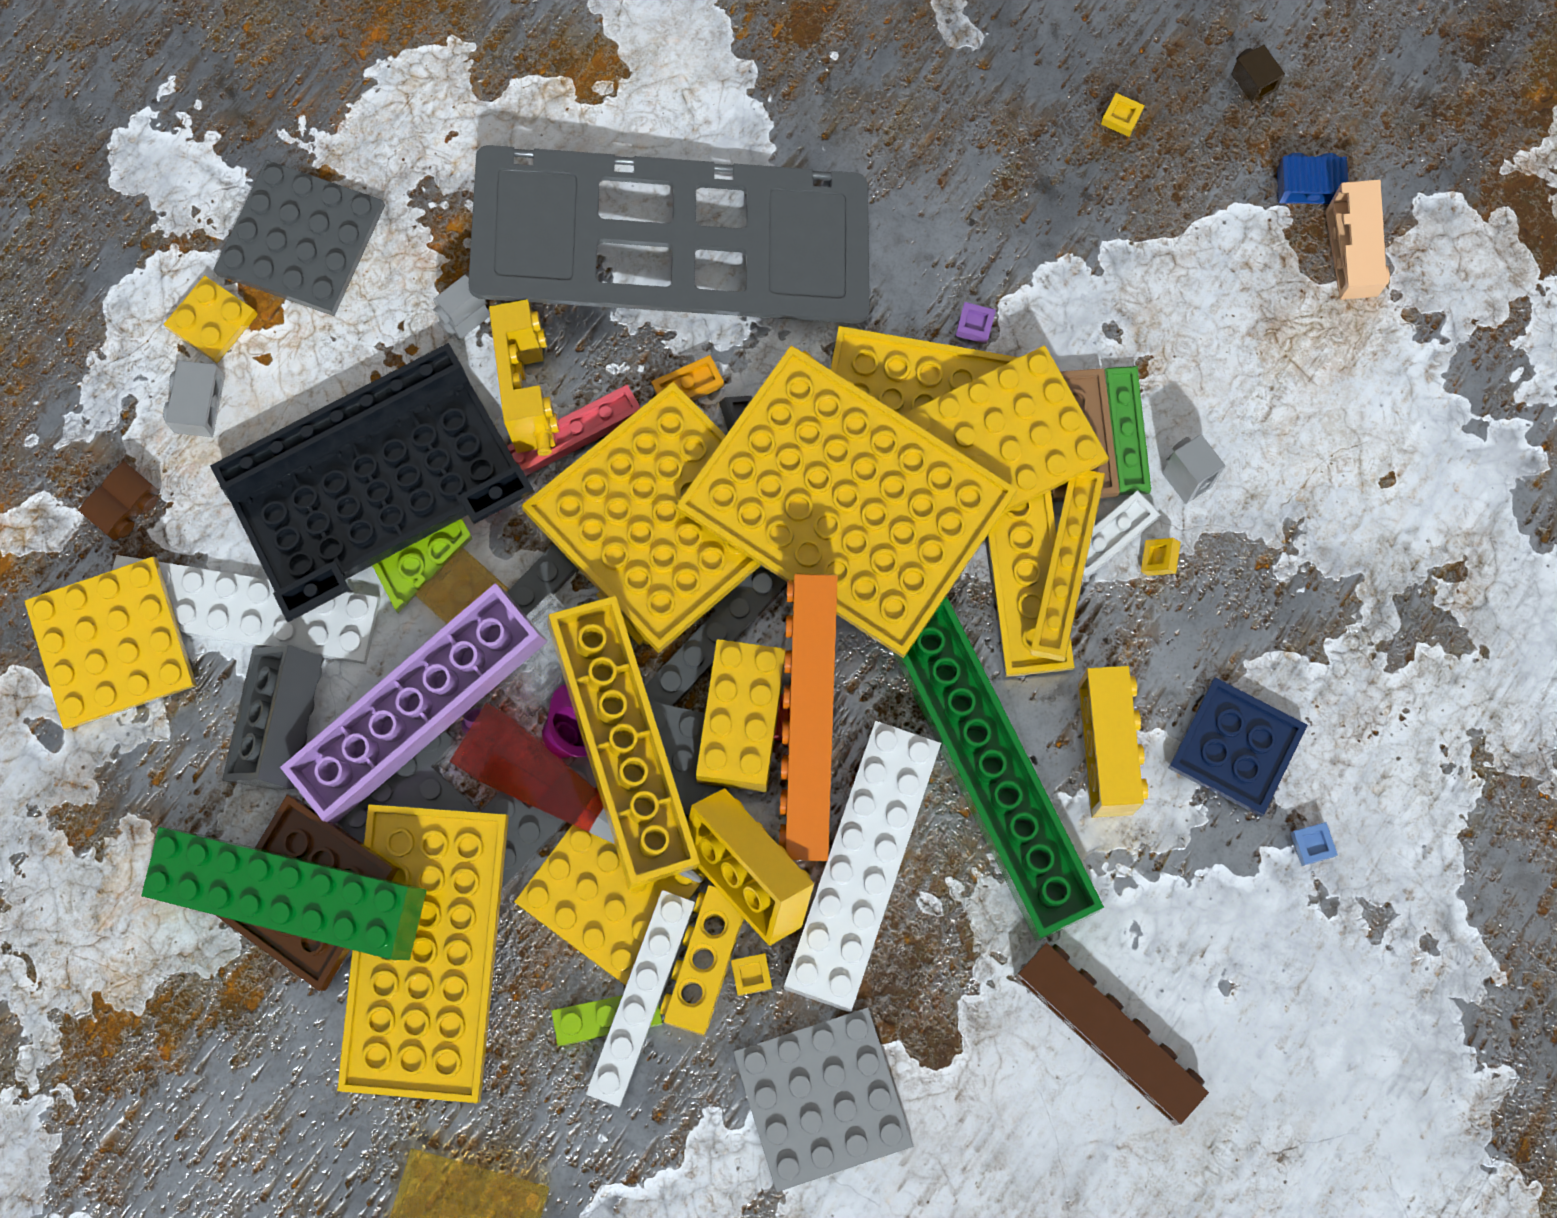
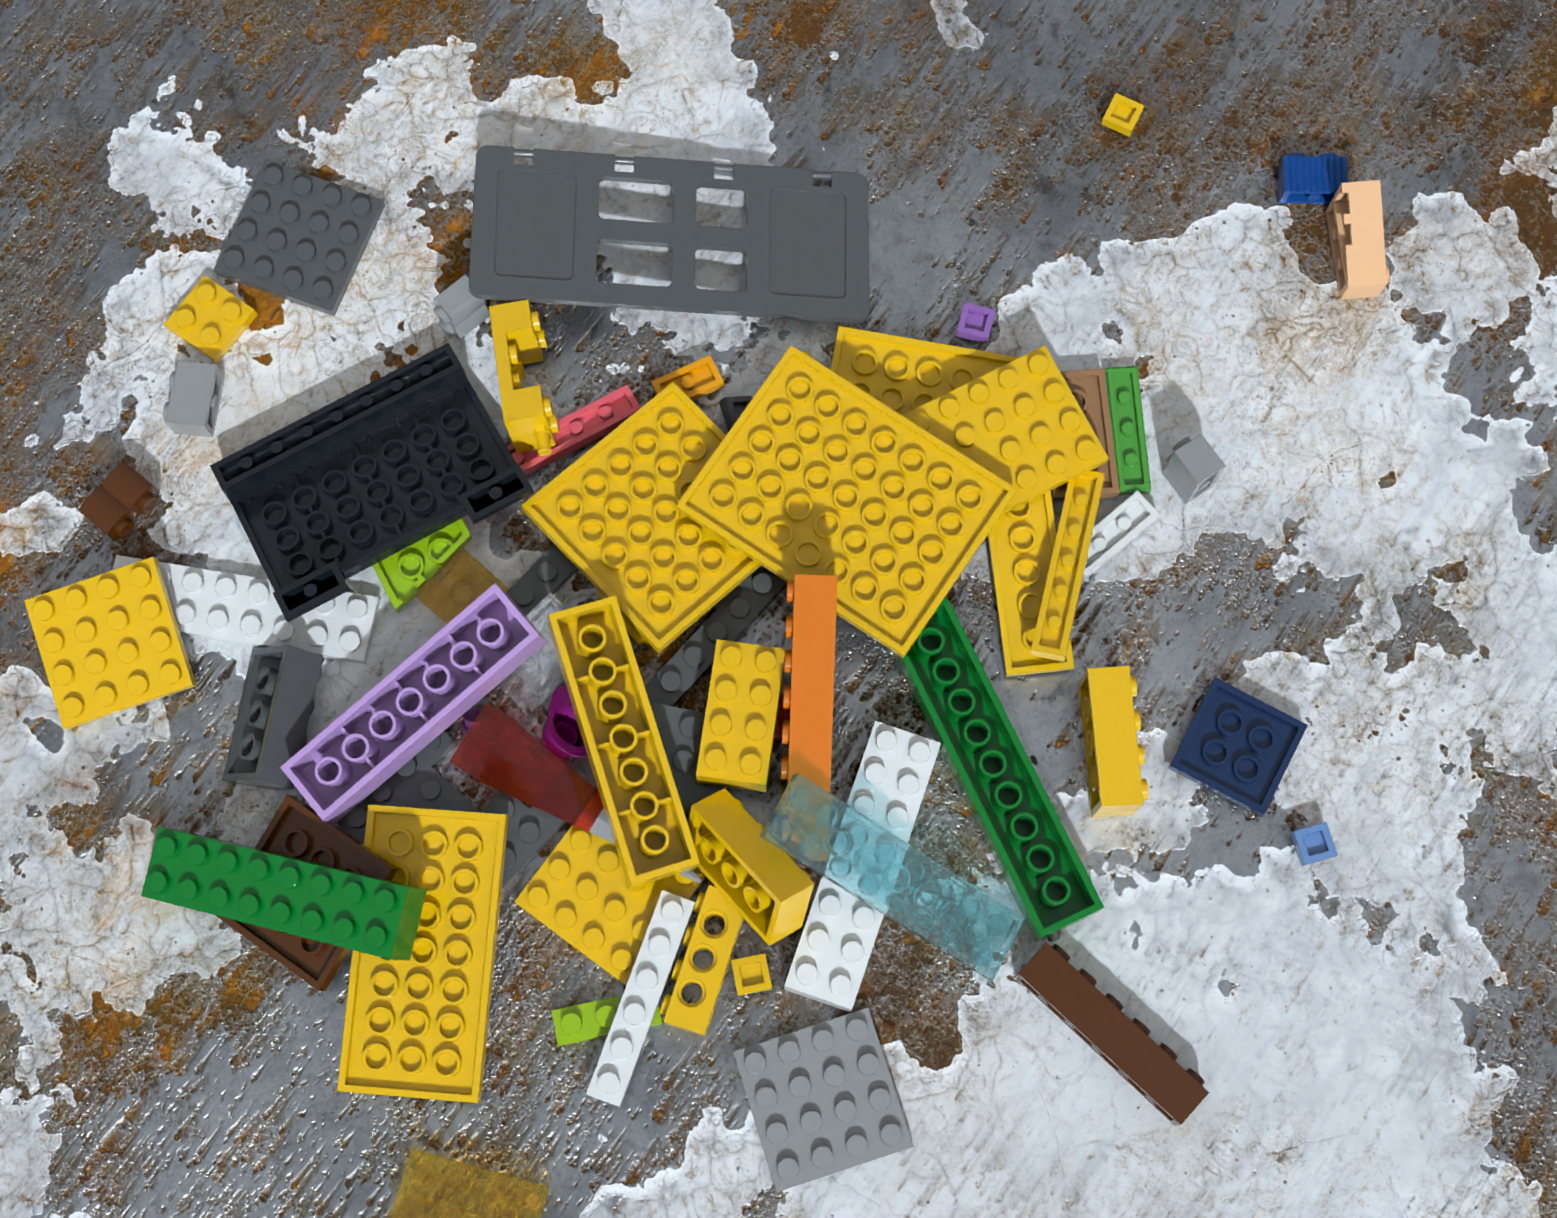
yellow plate [1141,538,1181,576] -> none
dark brown brick [1231,44,1285,103] -> none
none -> clear light blue plate [759,774,1025,980]

